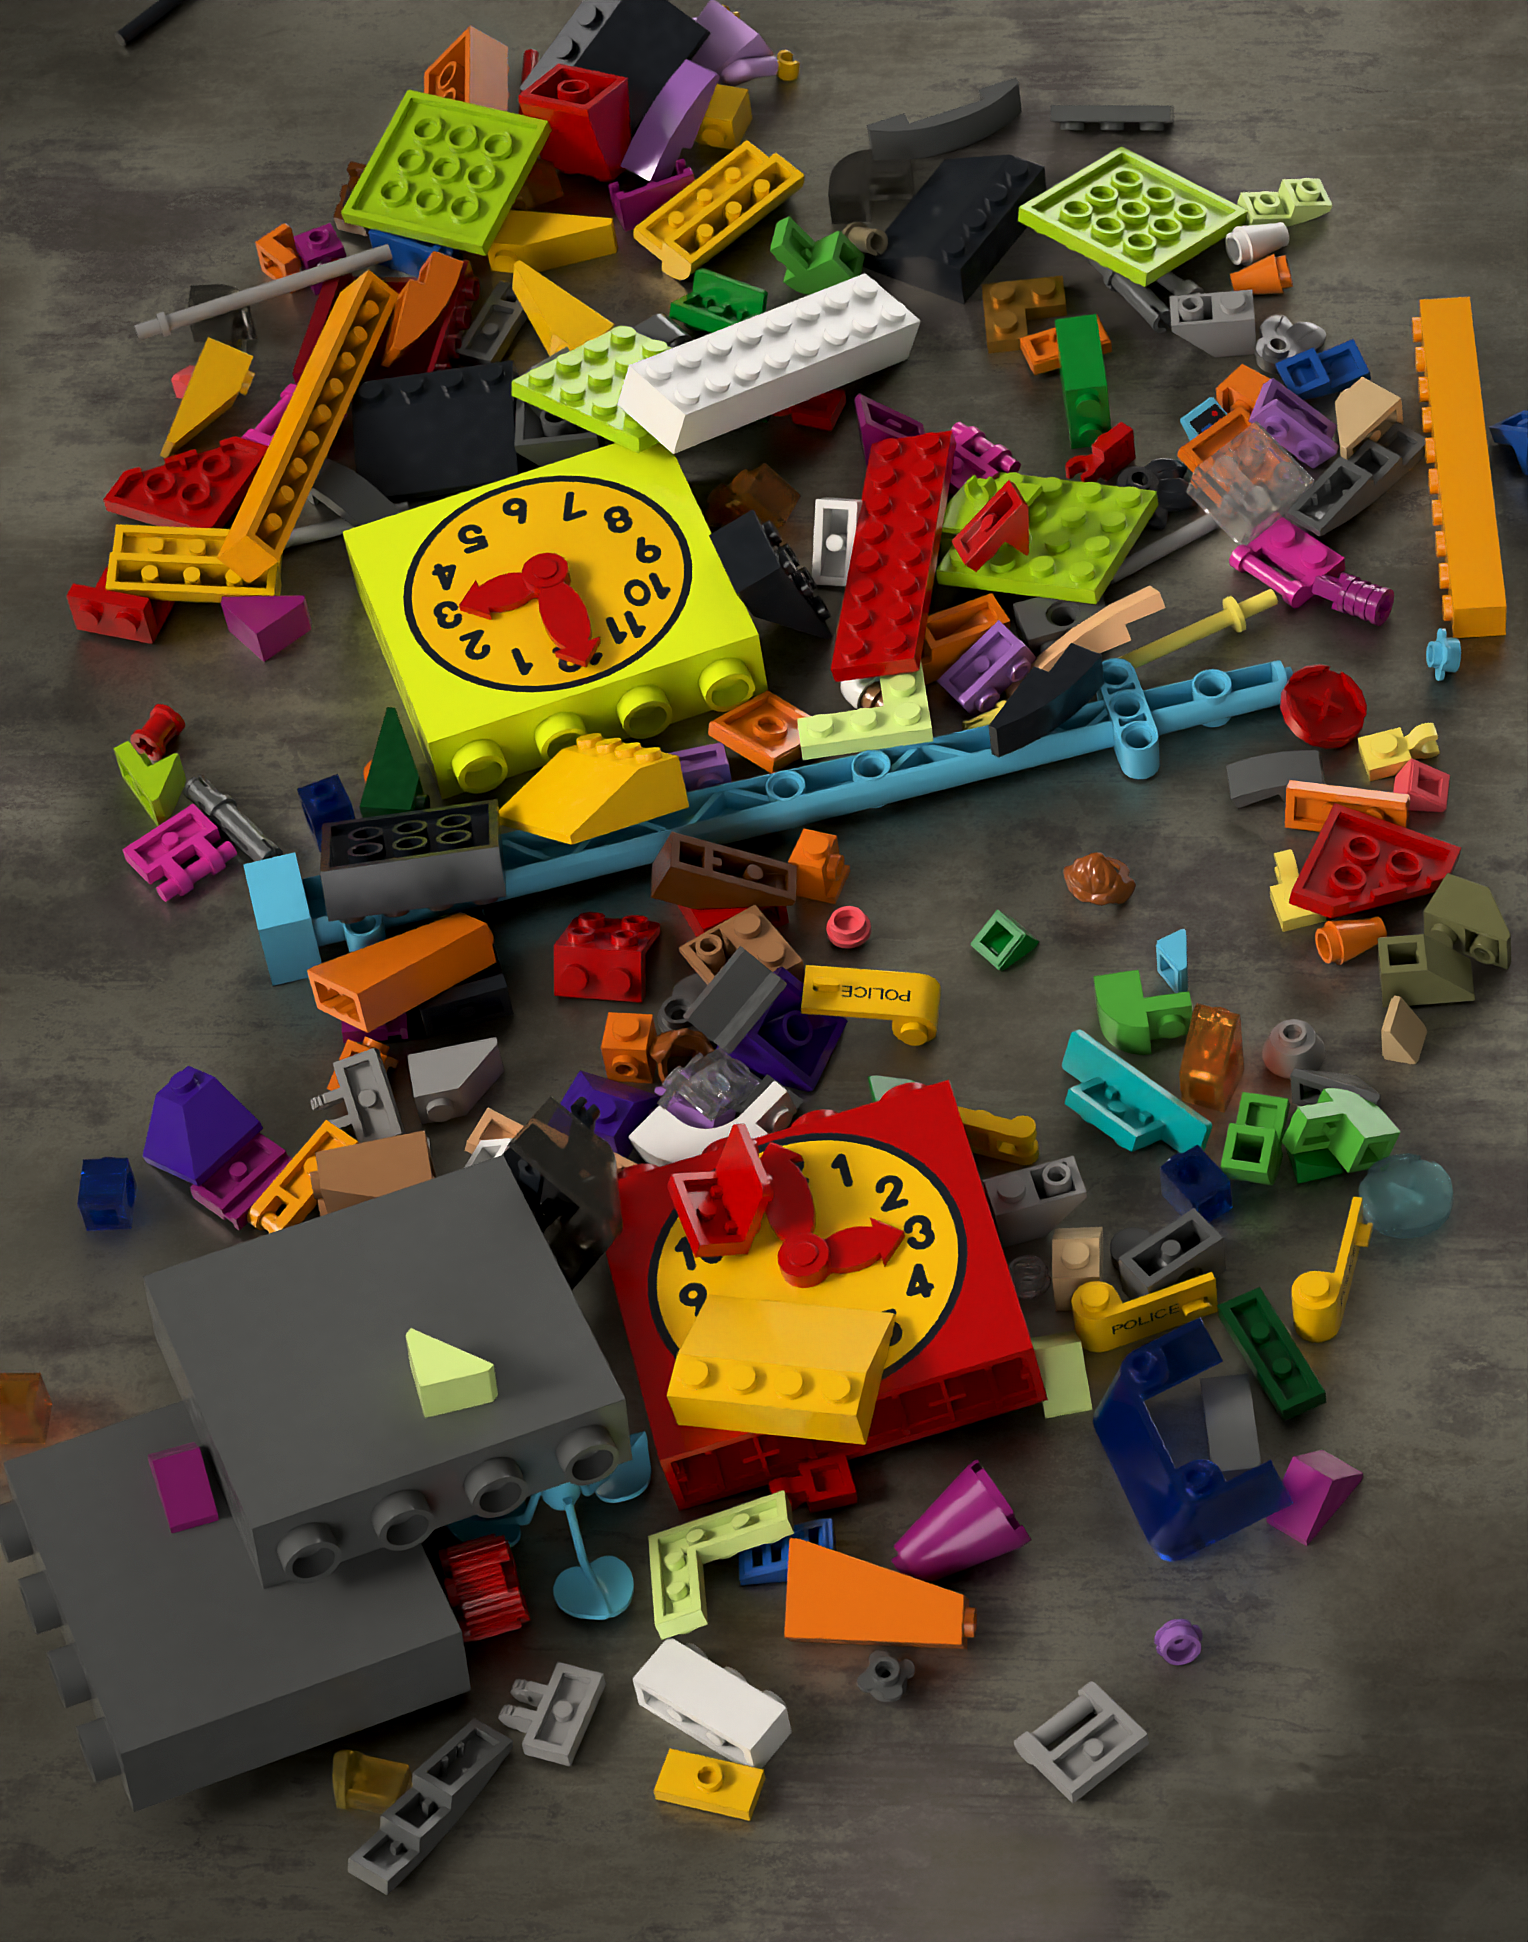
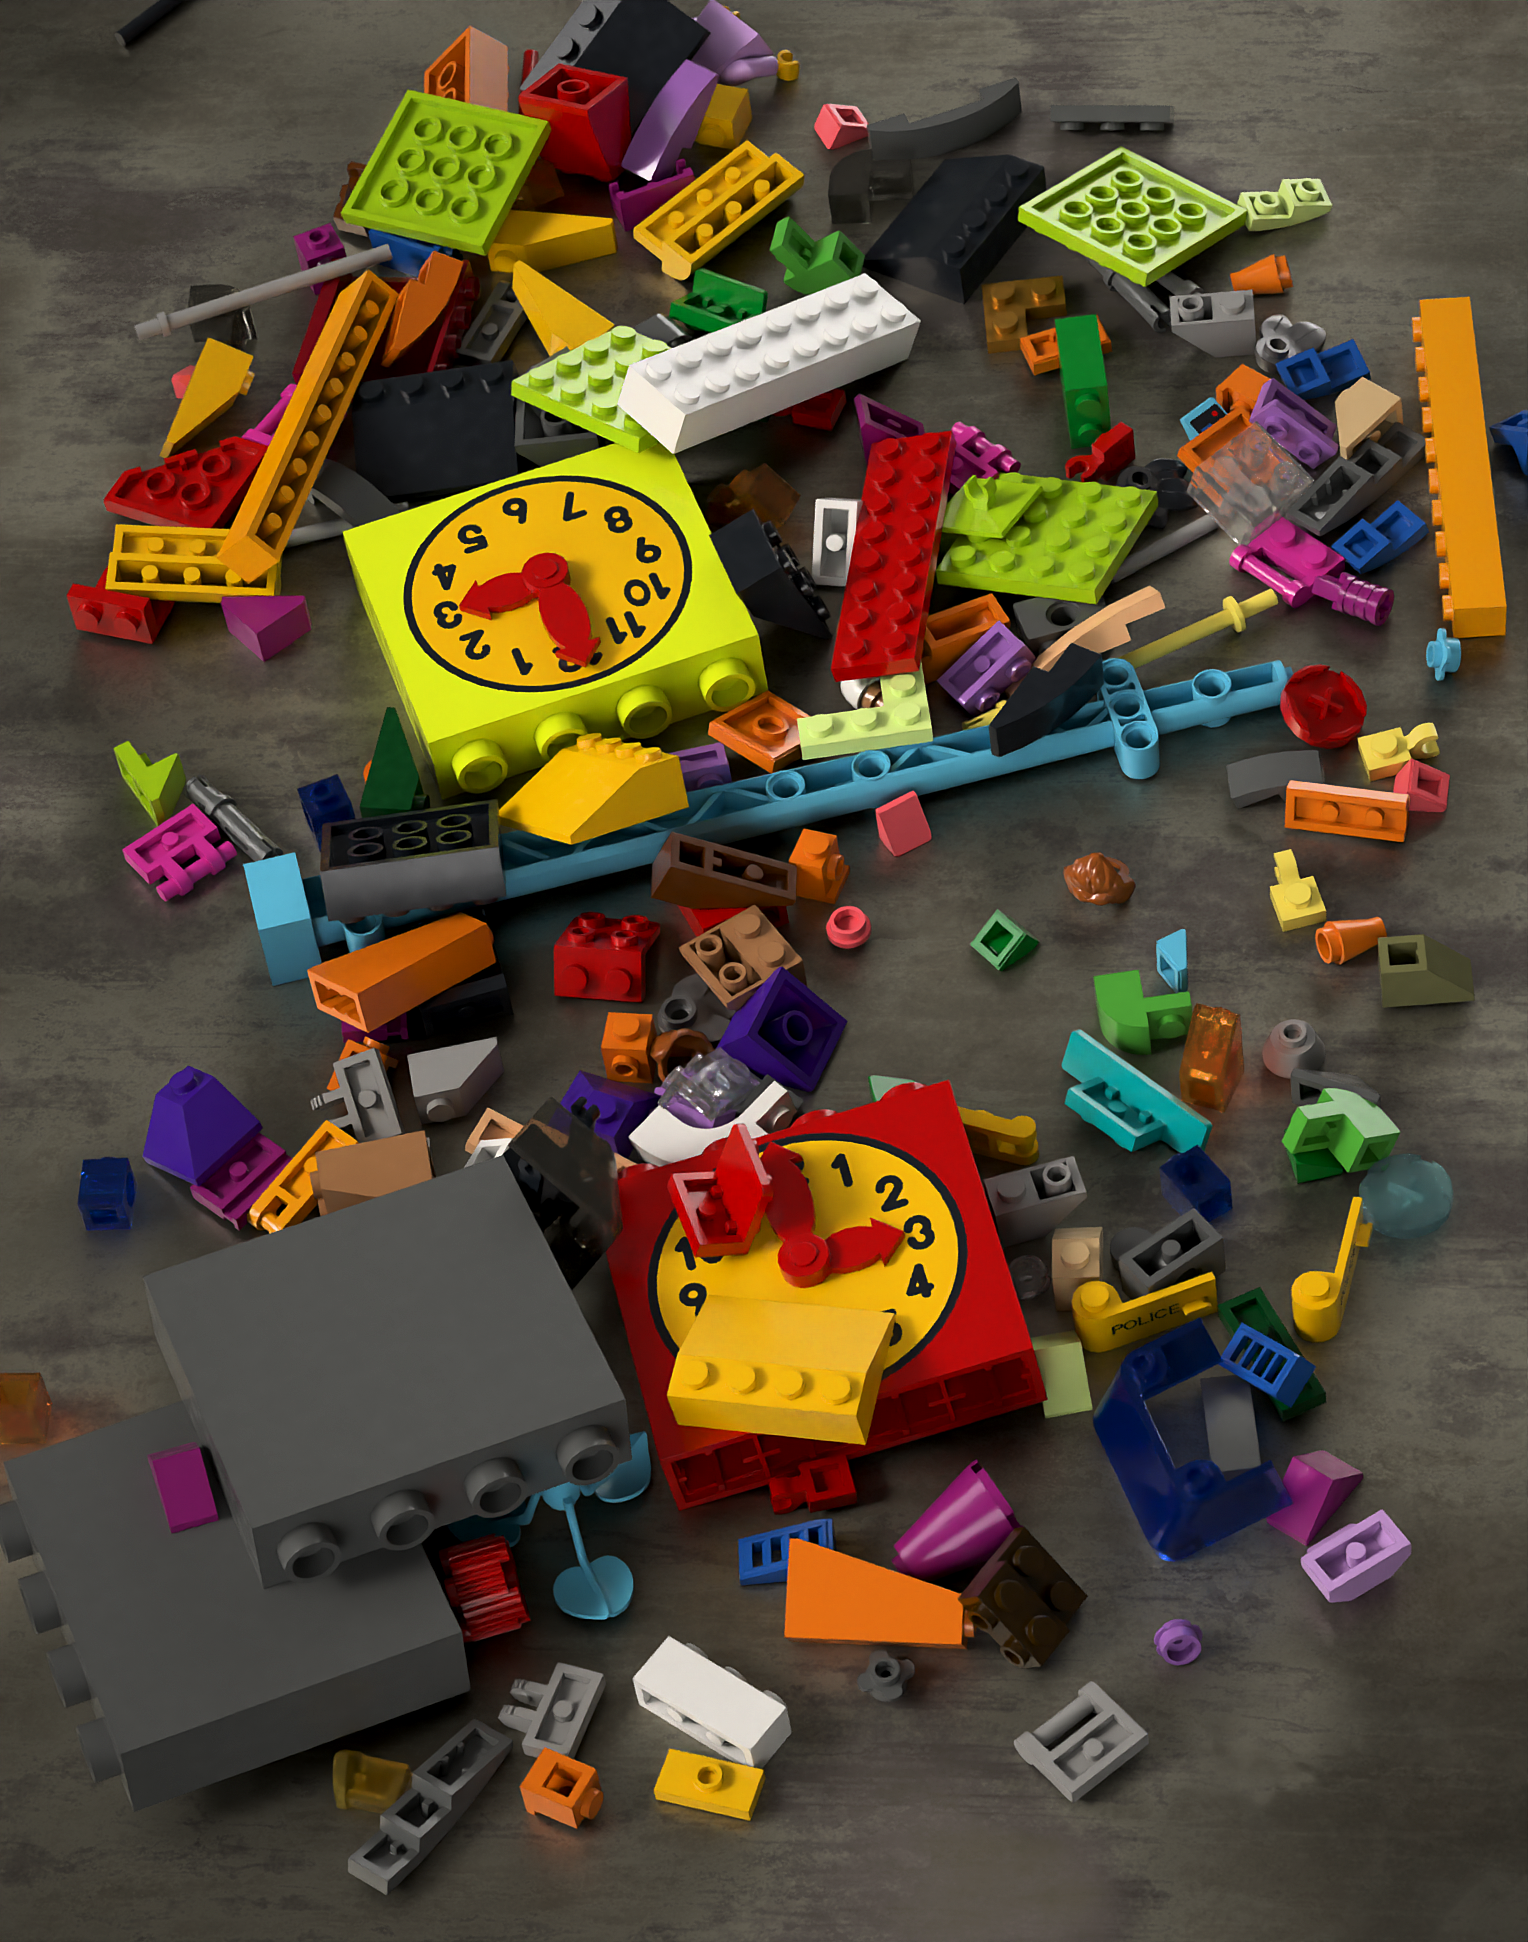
red bush [130,704,186,761] -> none
orange bracket [255,223,302,294] -> none
yellowish green slope [406,1328,498,1418] -> none
yellowish green plate [648,1490,794,1640] -> none
dark grey panel [683,946,787,1054] -> none
yellow door [801,965,941,1046] -> none
dark tan pin [842,222,888,255] -> none
red slope [951,480,1029,572] -> none
bright green brick [1221,1092,1290,1185] -> none
white cone [1225,222,1289,266] -> none
red plate [1289,803,1461,919] -> none
tan slope [1381,996,1427,1064] -> none
olive slope [1424,873,1511,970] -> none
none -> orange brick [520,1747,604,1829]
none -> coral slope [814,104,869,150]
none -> coral slope [875,791,932,857]
none -> dark brown plate [958,1527,1088,1669]
none -> blue slope [1217,1323,1316,1408]
none -> lavender slope [1301,1509,1411,1603]
none -> blue slope [1331,500,1429,574]

